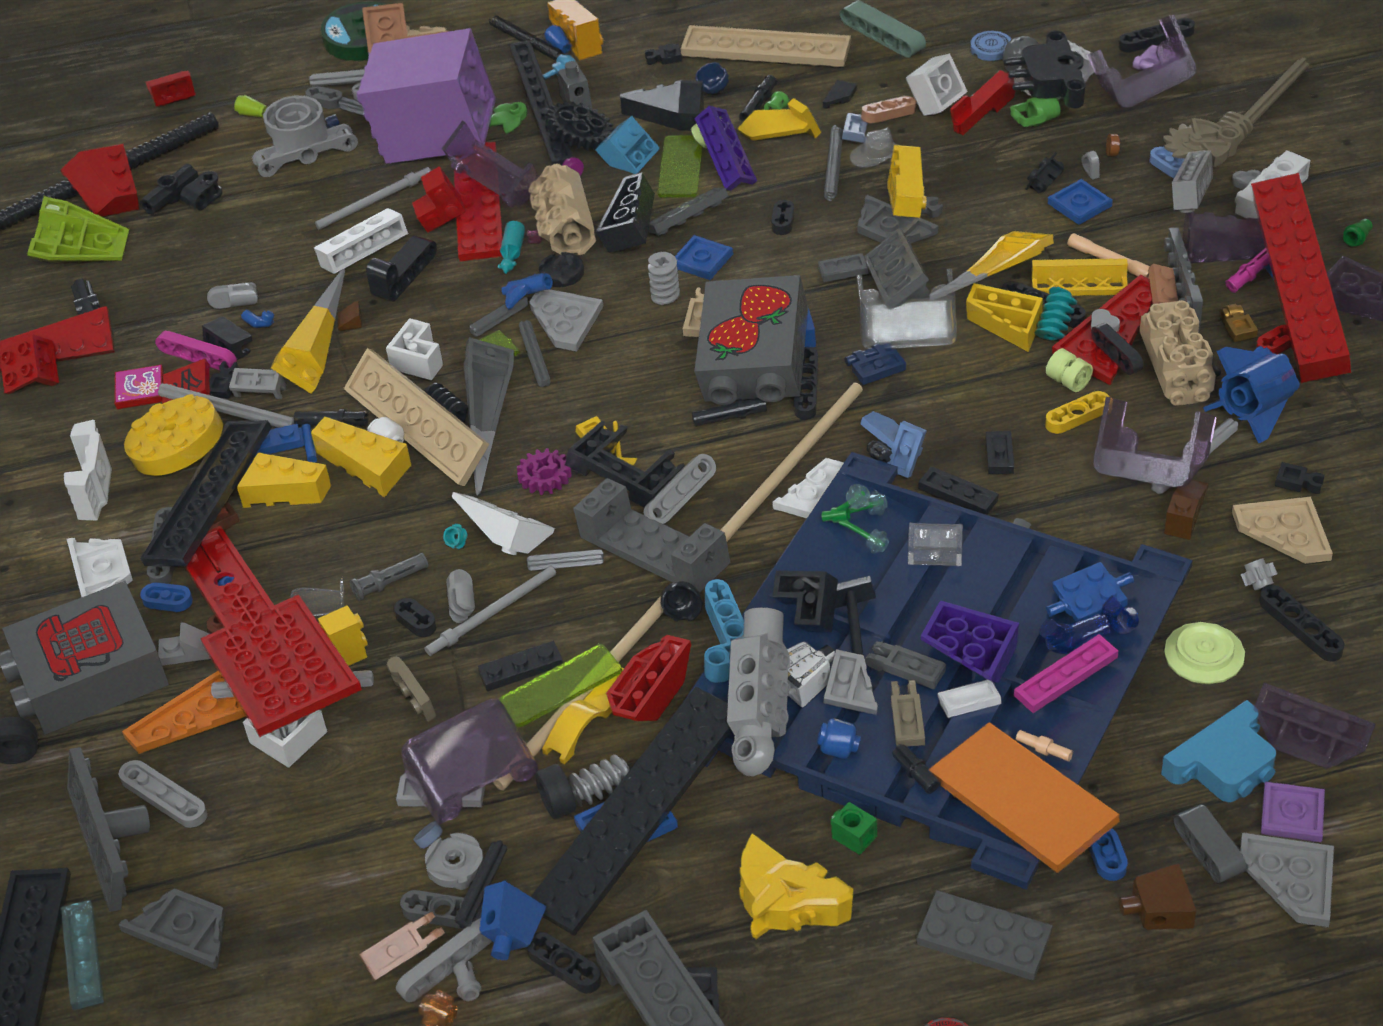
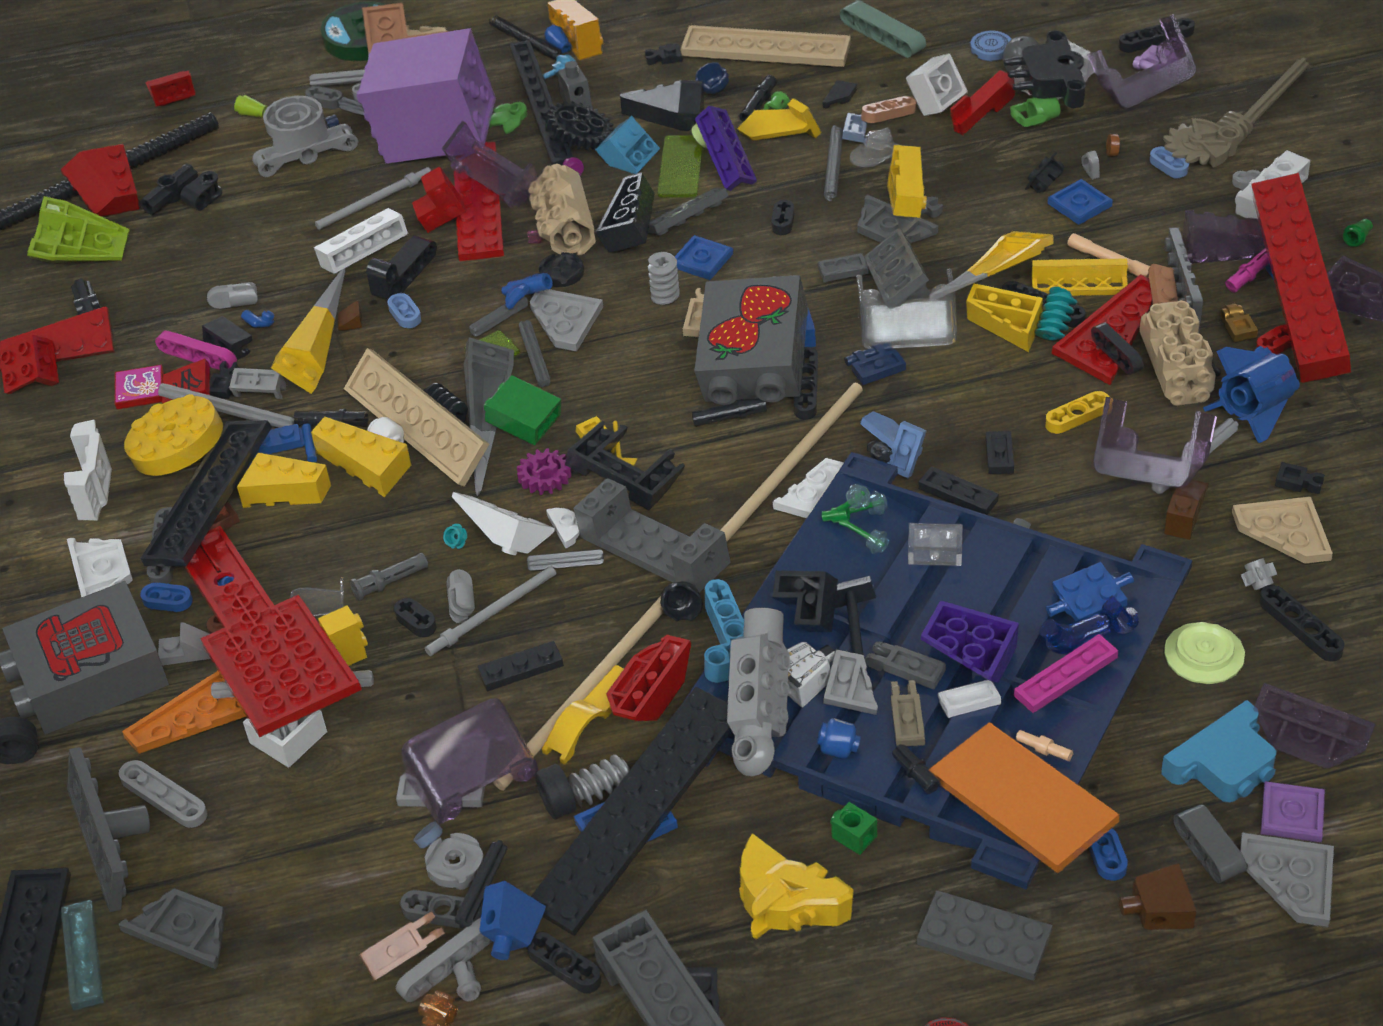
white brick [386,318,443,380] -> none
dark tan hinge [386,656,437,722] -> none
teal wheel [498,221,525,274] -> none
clear neon green piece [499,644,622,727] -> none
light grey plate [644,454,716,524] -> none
yellowish green wheel [1046,348,1093,392] -> none
light grey tile [1091,309,1120,332] -> none
light grey brick [1172,150,1213,213] -> none
none -> medium blue plate [387,293,421,329]
none -> green brick [484,375,561,445]
none -> white plate [546,508,580,548]

